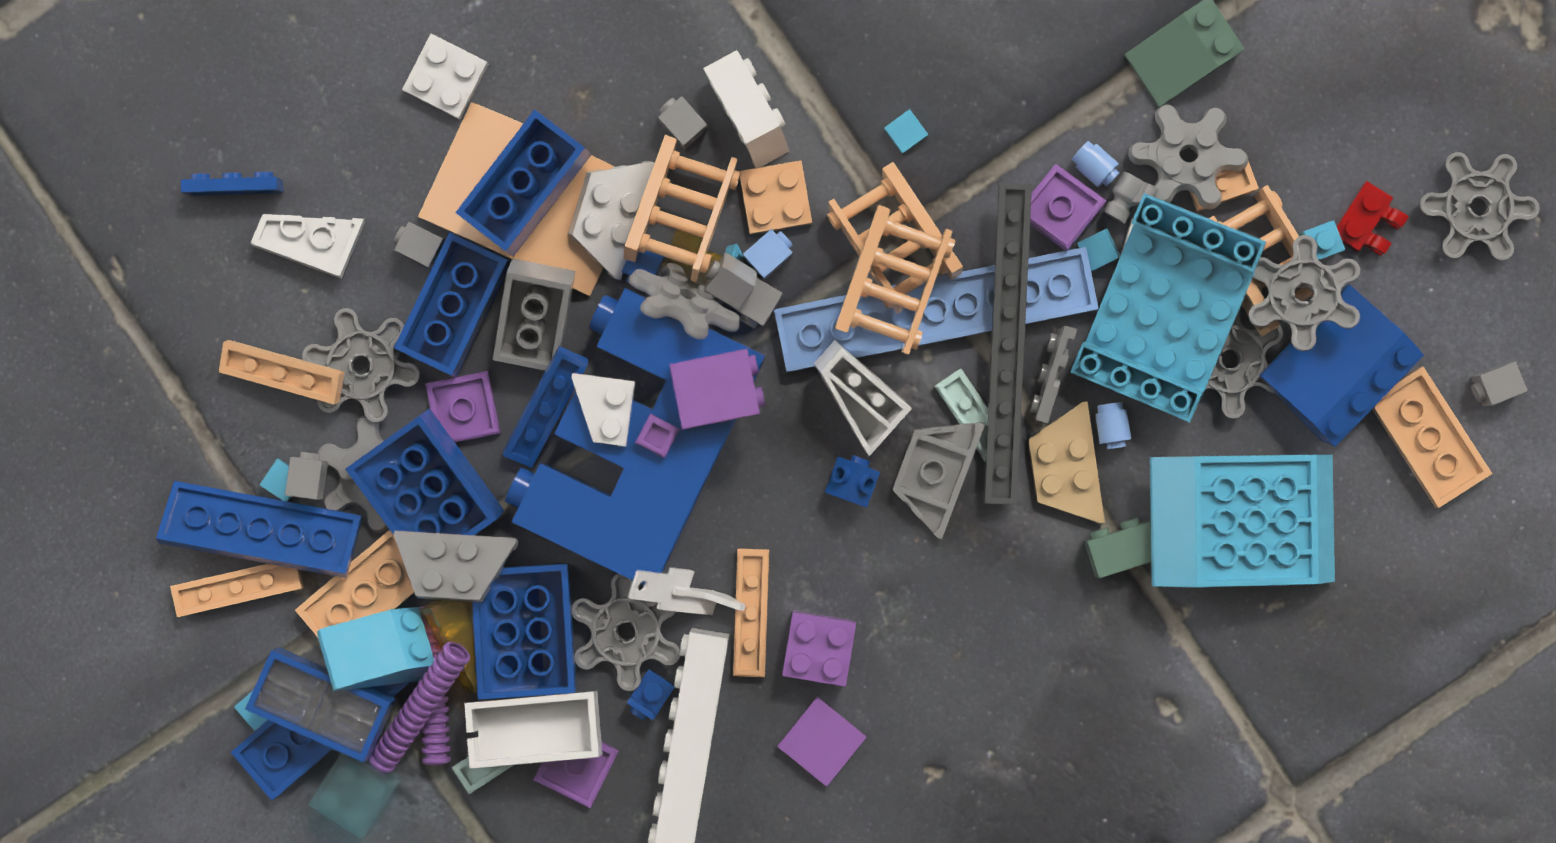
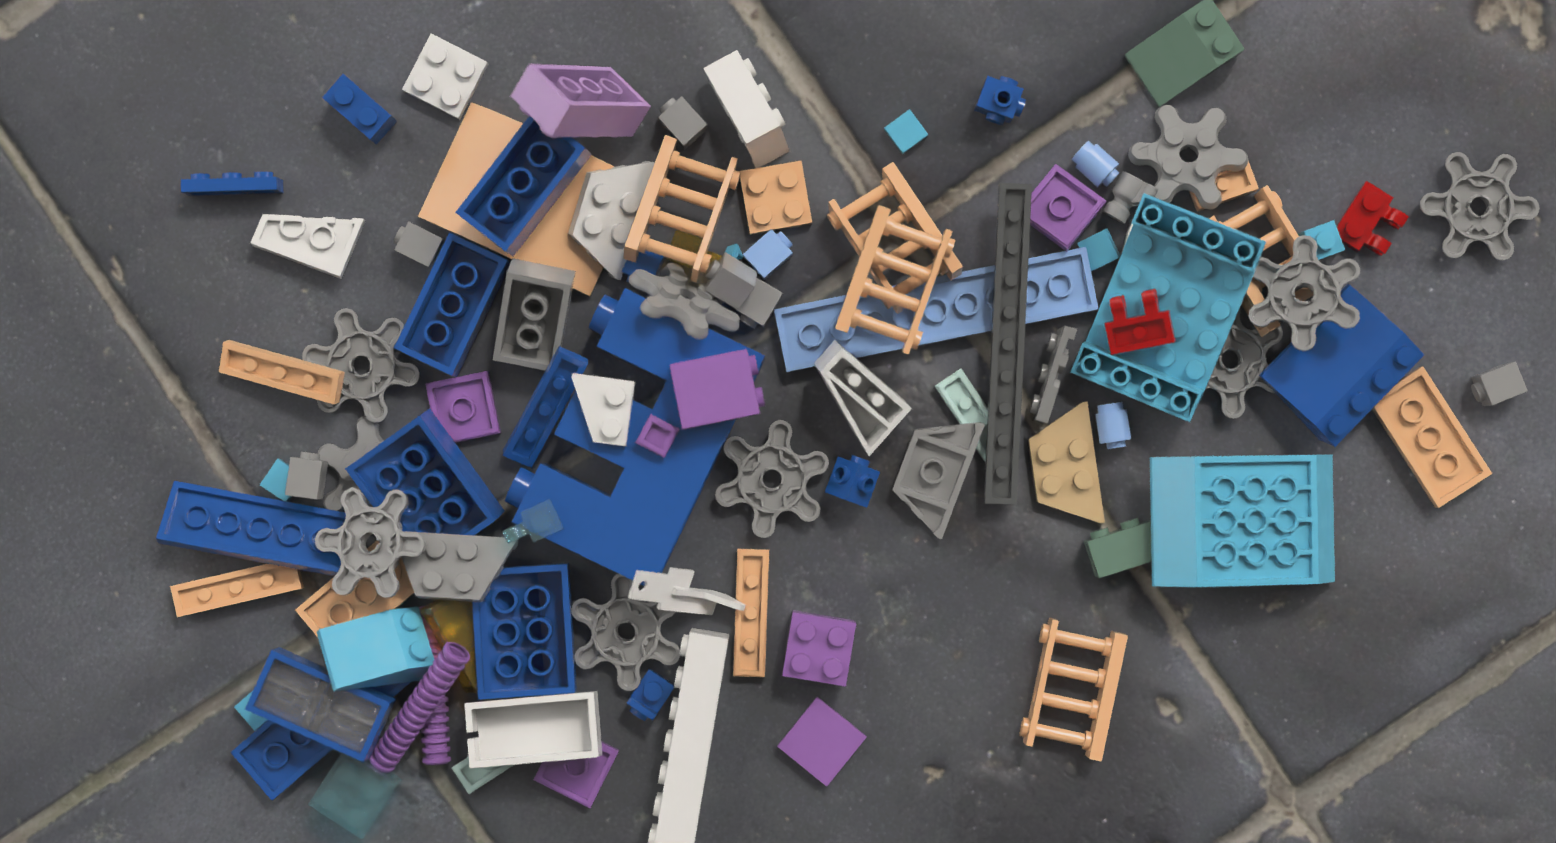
none -> light grey plate [315,488,426,598]
none -> blue brick [322,74,397,145]
none -> clear light blue plate [502,499,564,543]
none -> lavender brick [511,64,651,138]
none -> light grey plate [715,420,829,538]
none -> blue brick [974,76,1026,125]
none -> light nougat fence [1019,618,1128,762]
none -> red plate [1104,289,1176,355]

